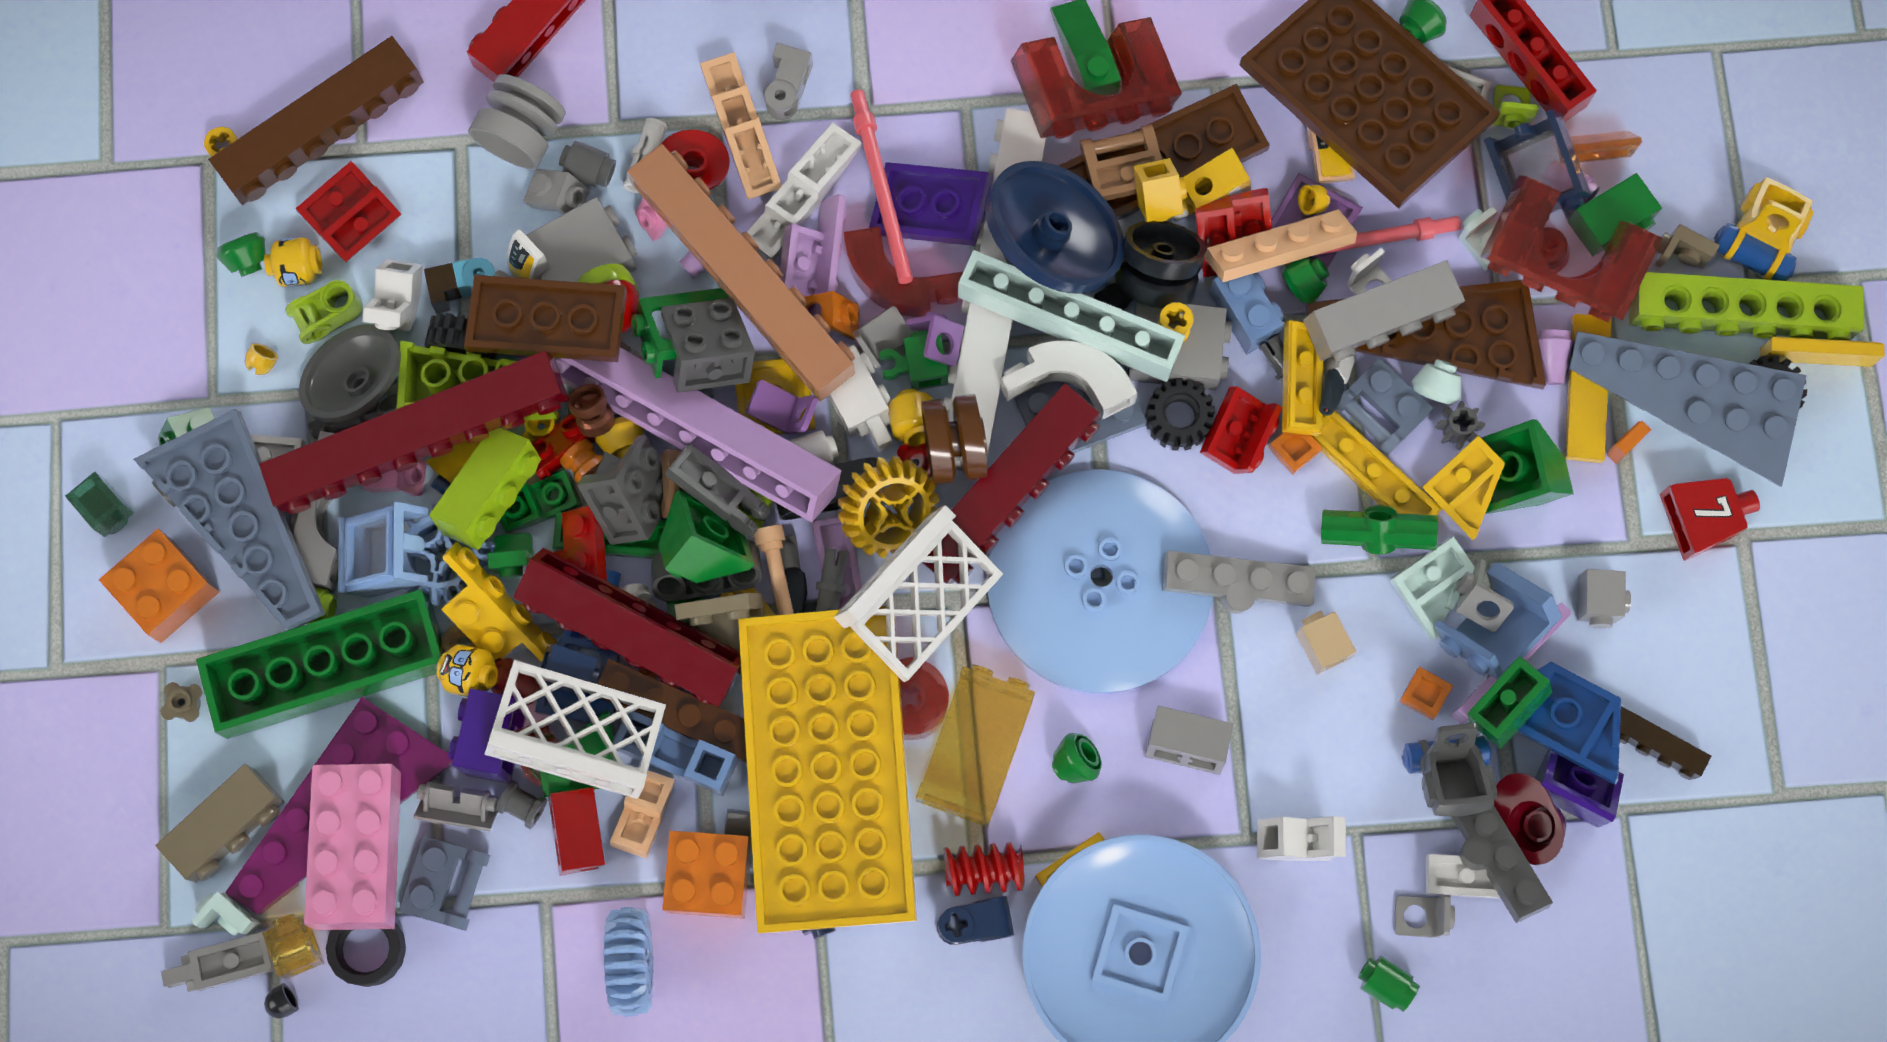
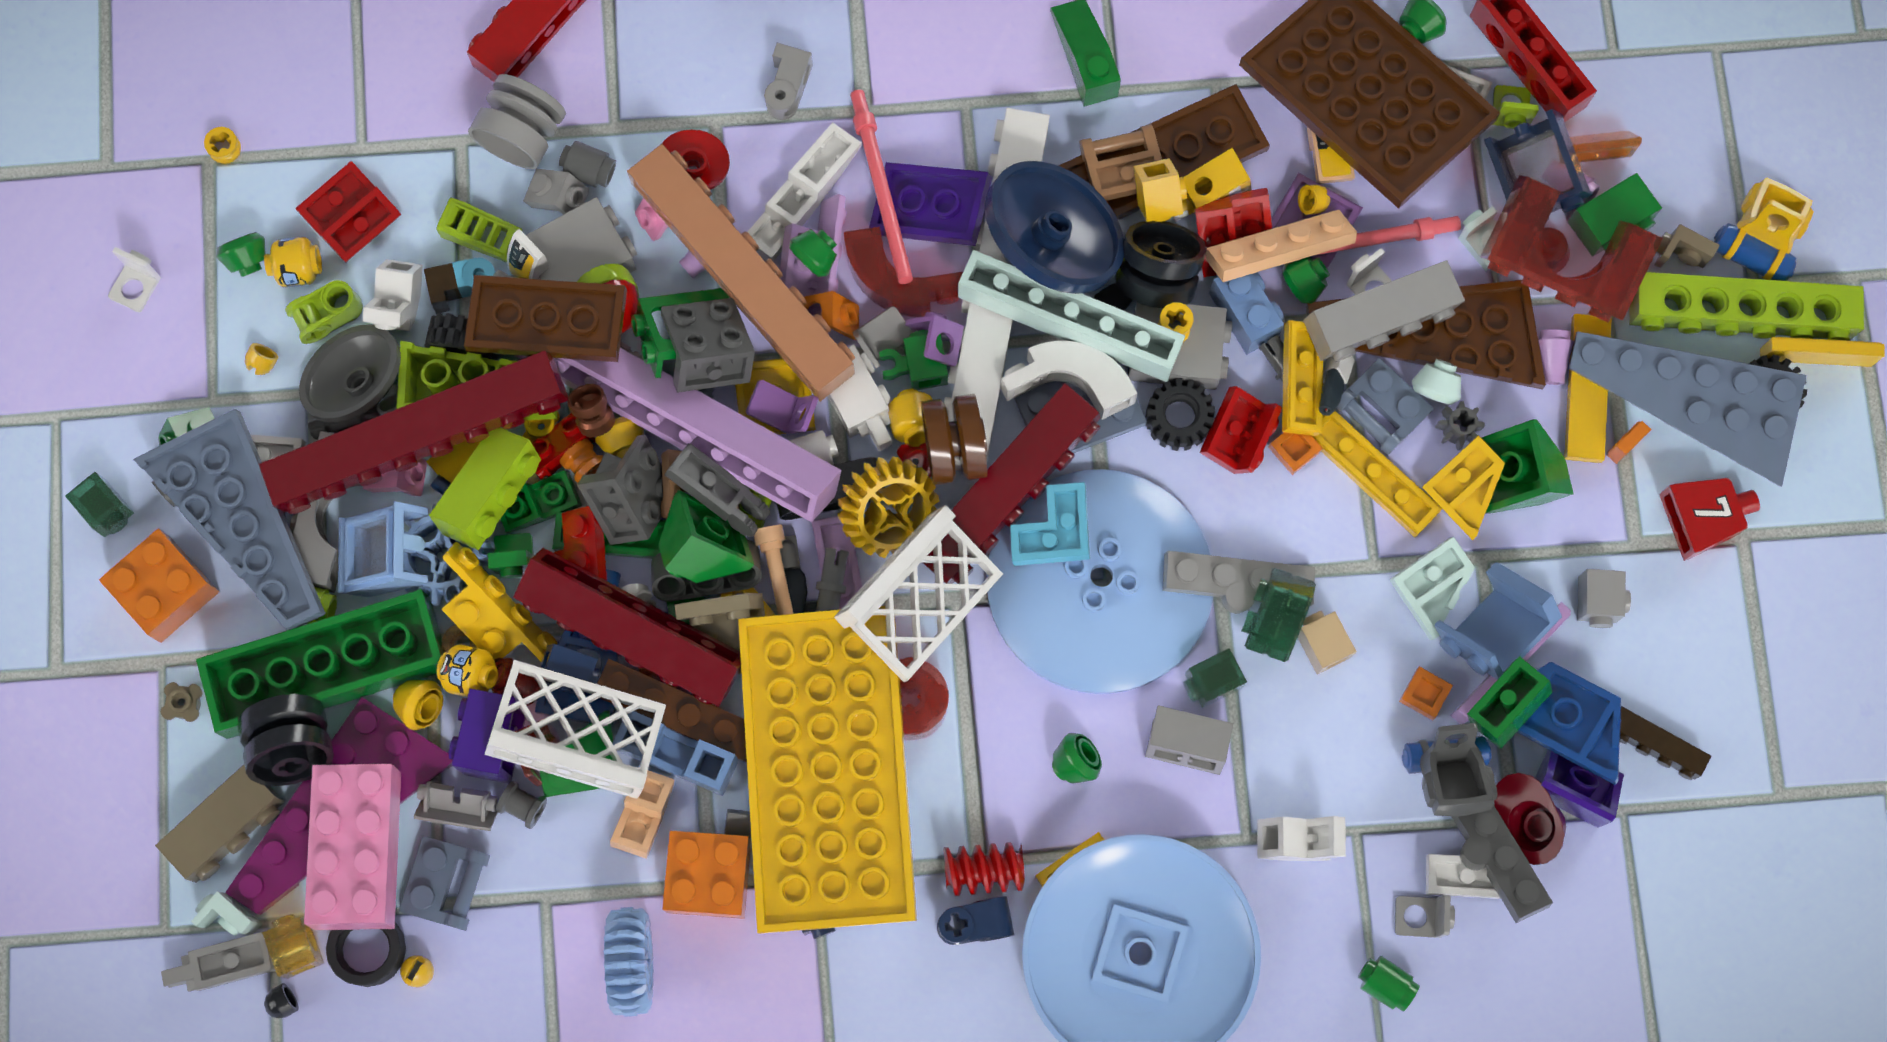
reddish brown brick [208,36,424,205] -> none
red hinge [548,787,605,876] -> none
white pin [623,118,668,194] -> none
light nougat slope [700,52,782,200] -> none
clear yellow panel [915,664,1036,828] -> none
clear red arch [1010,17,1182,139] -> none
green piece [1321,505,1438,555] -> none
light grey bracket [1456,559,1514,632] -> none
none -> white bracket [108,247,161,313]
none -> black wheel [237,694,334,786]
none -> yellow cone [393,680,443,730]
none -> yellow hinge [400,955,434,988]
none -> lime slope [436,197,523,263]
none -> green cone [789,229,837,277]
none -> medium azure plate [1010,482,1090,566]
none -> clear green brick [1183,648,1247,708]
none -> clear green brick [1241,568,1316,662]

